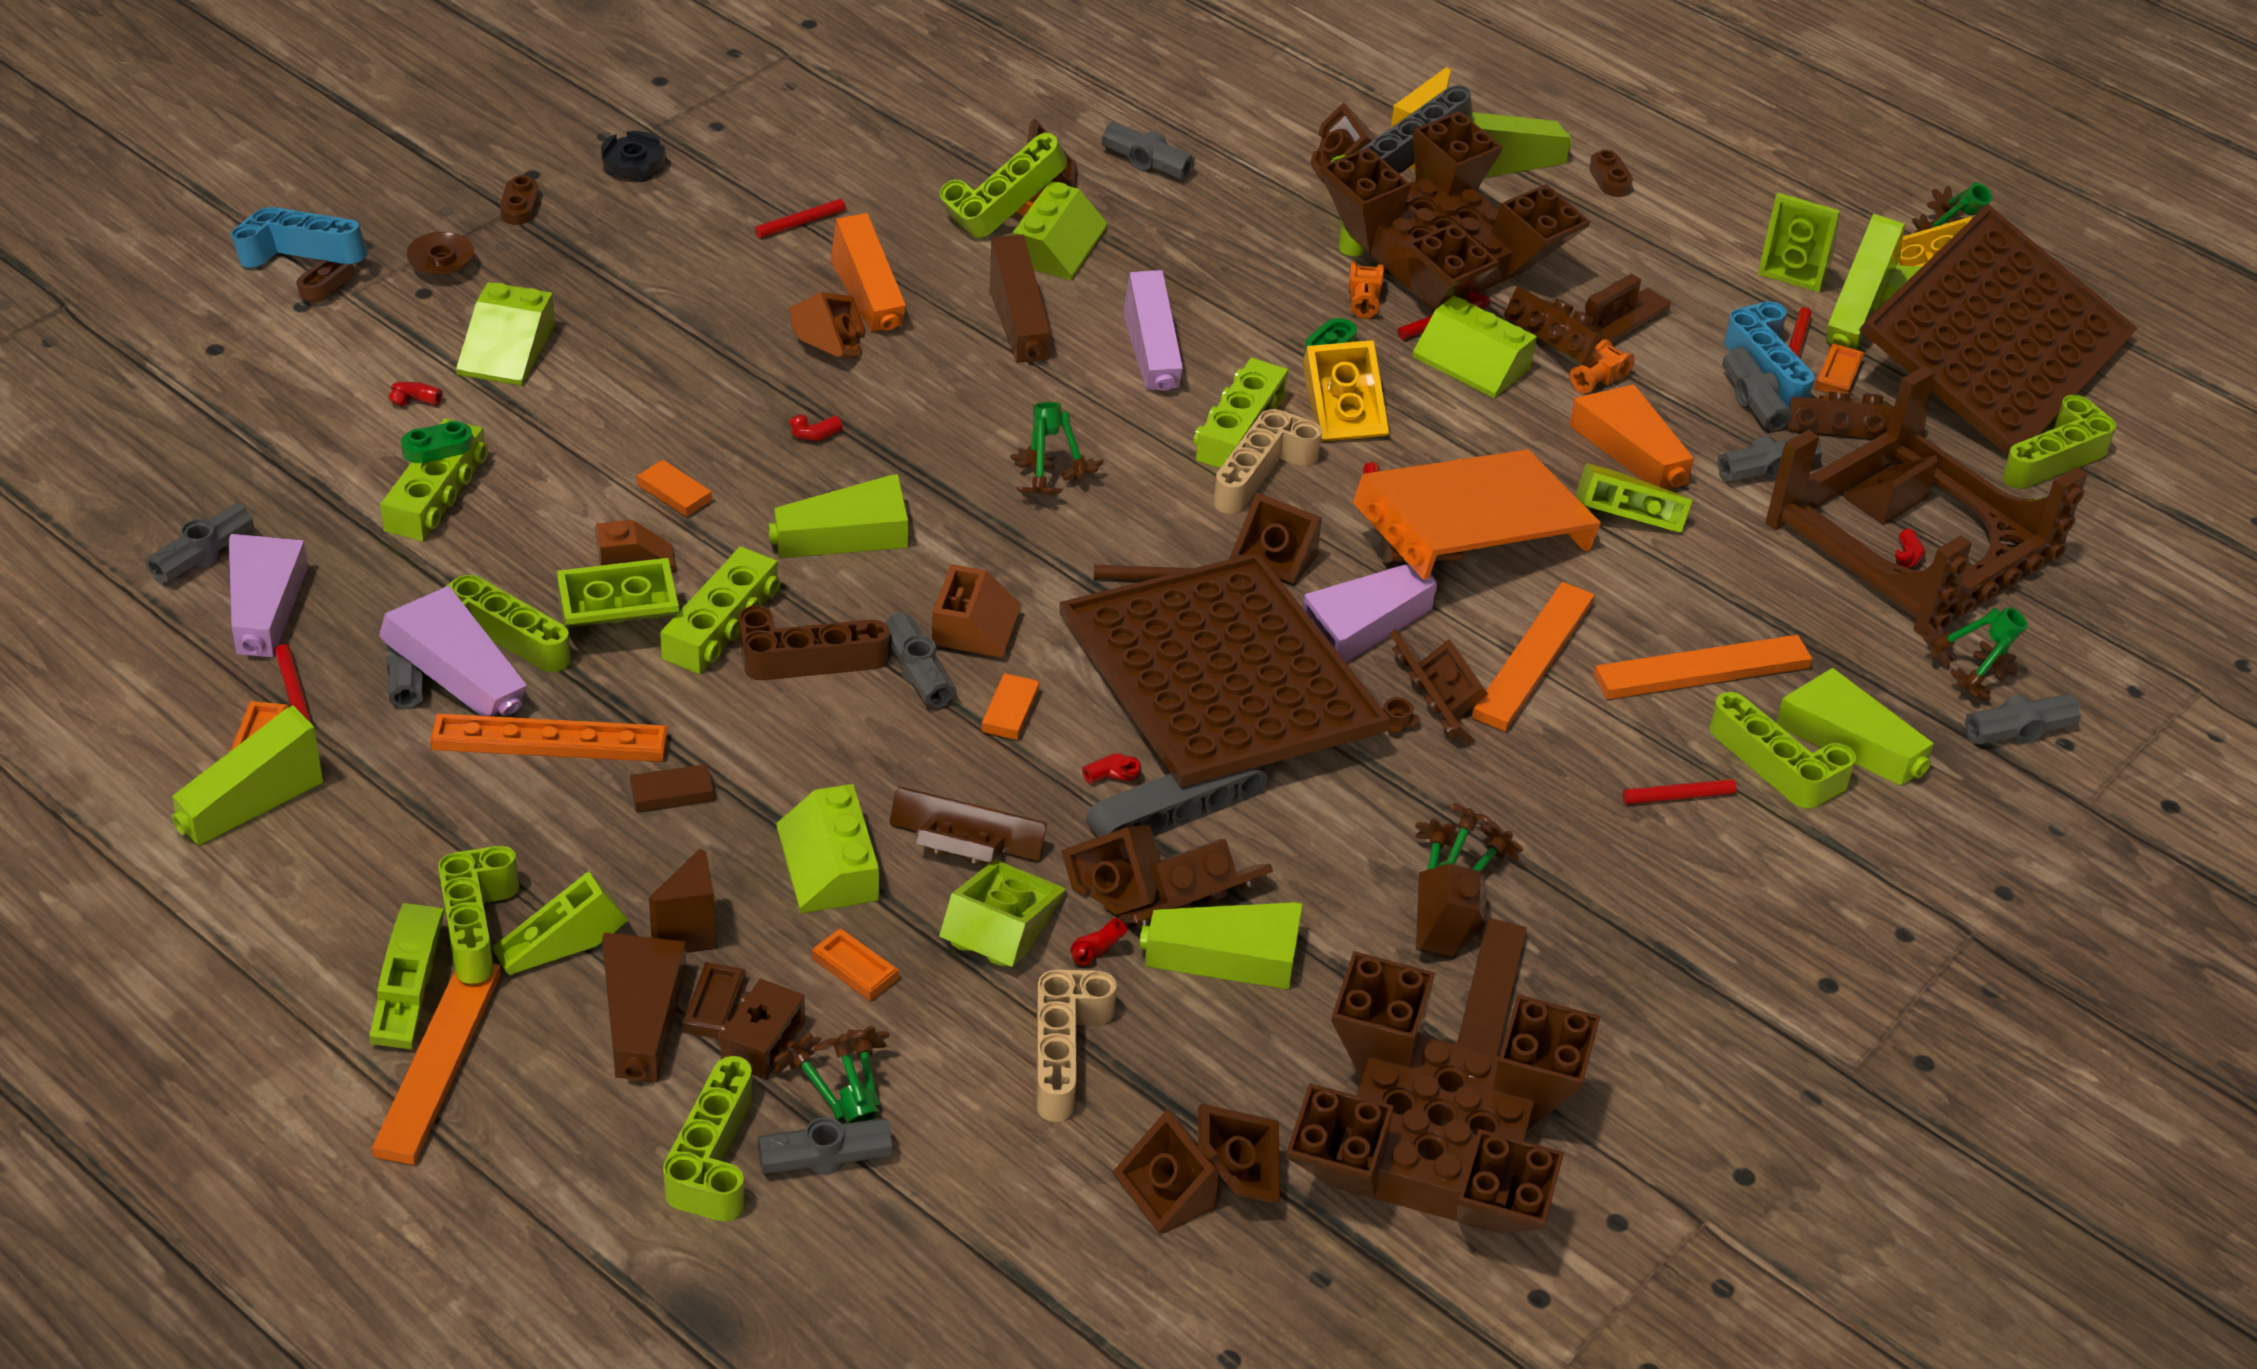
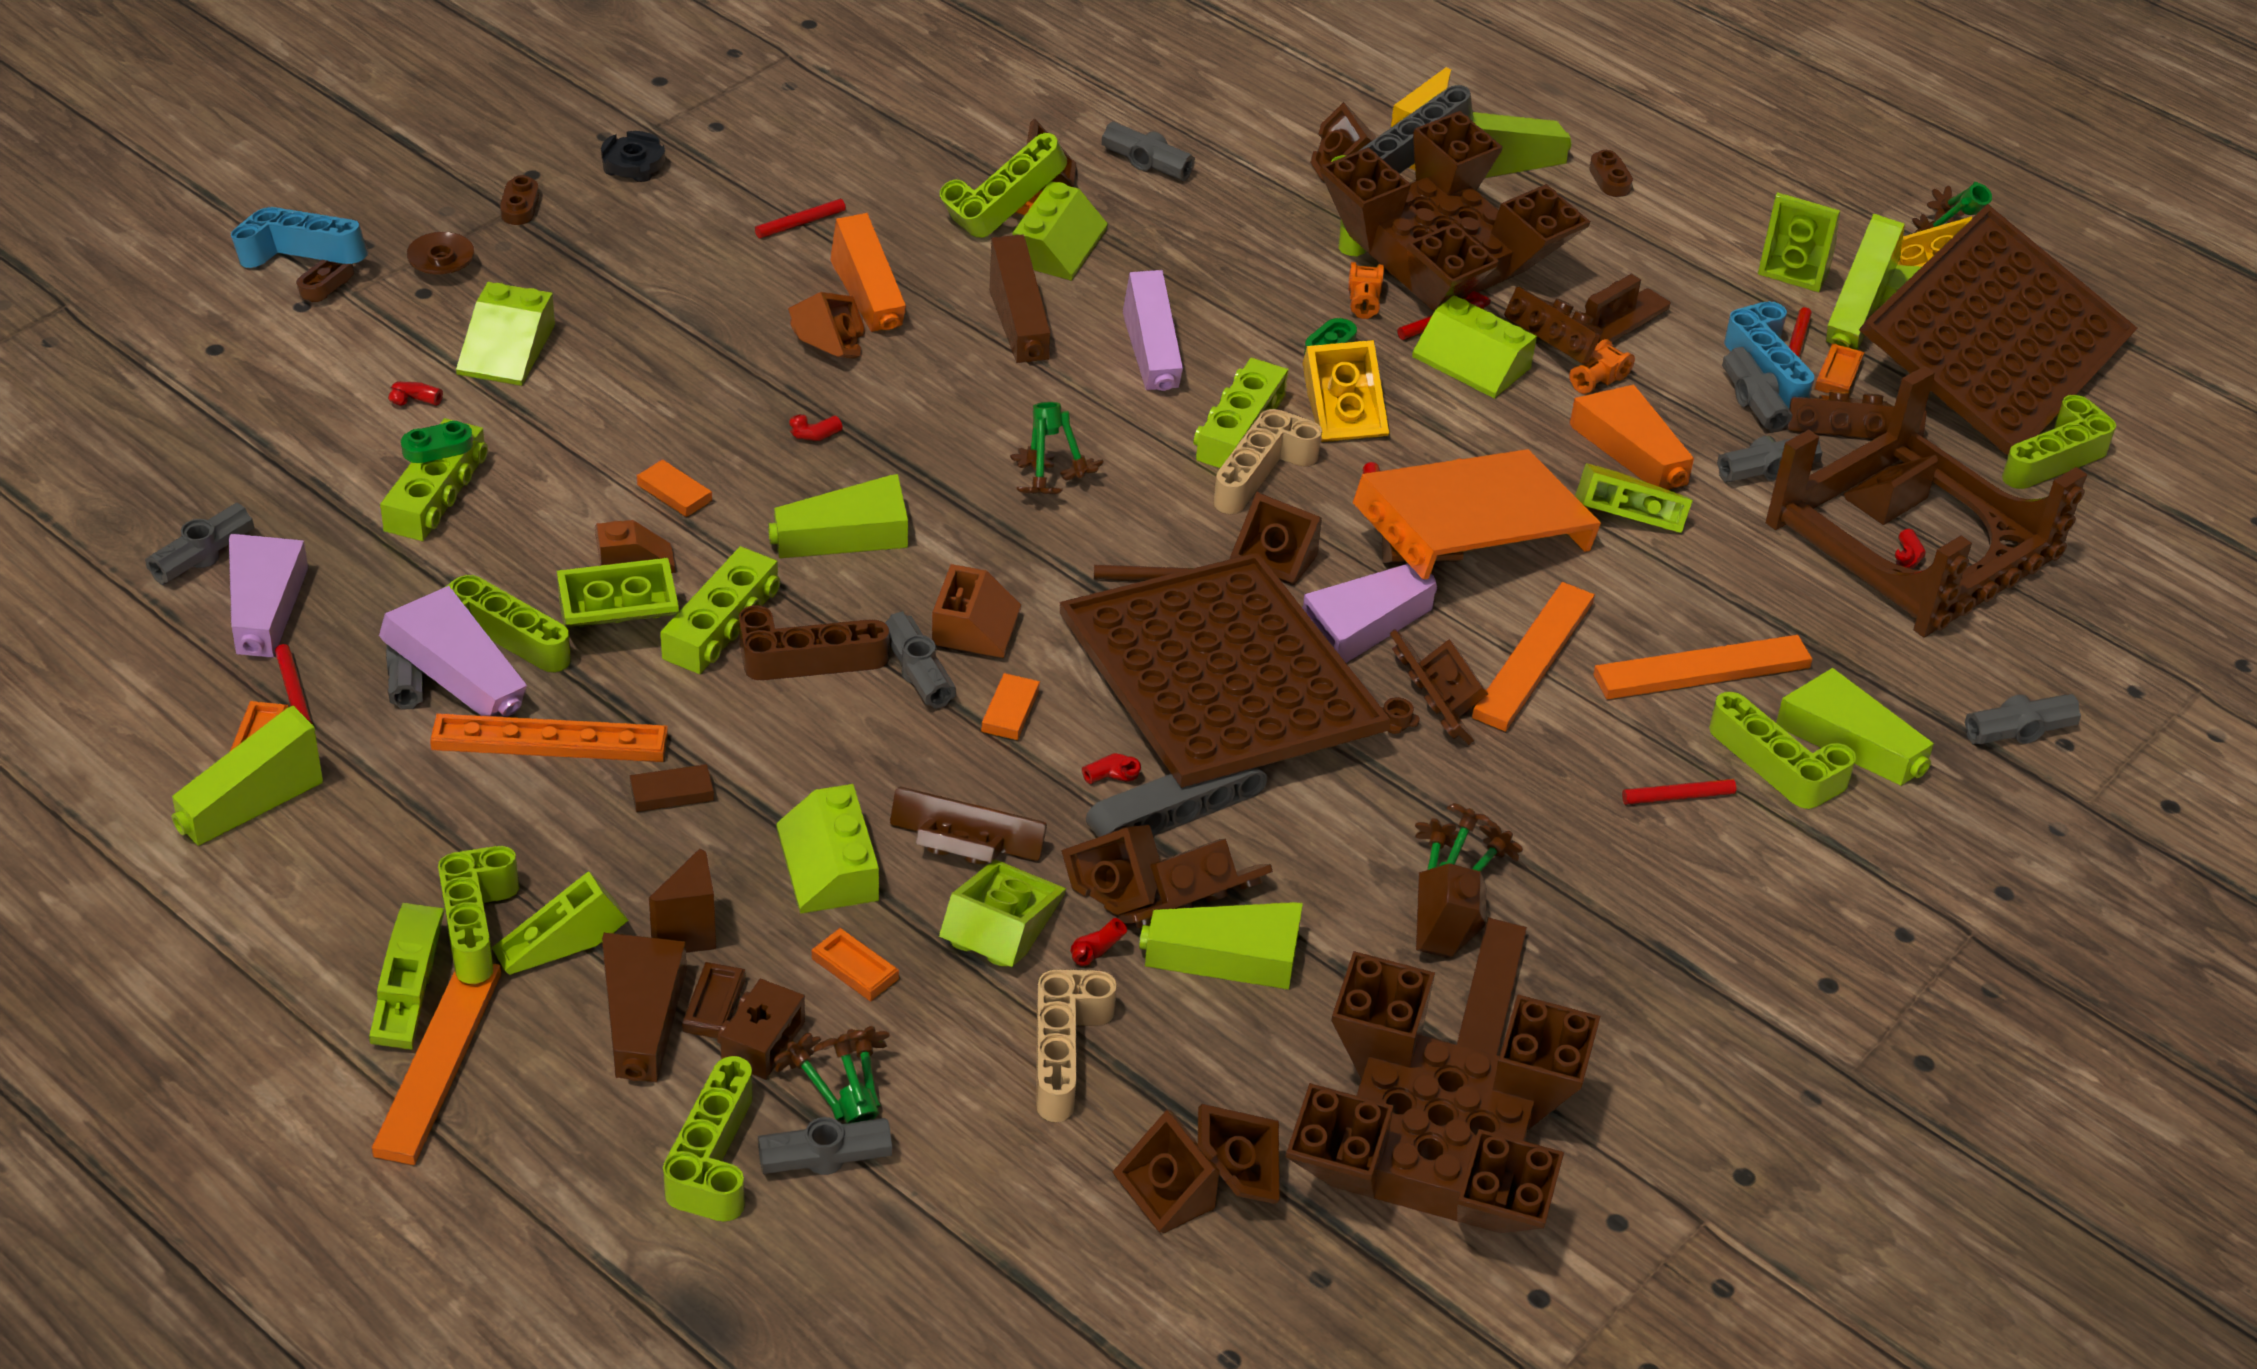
plant [1924,607,2028,701] -> none

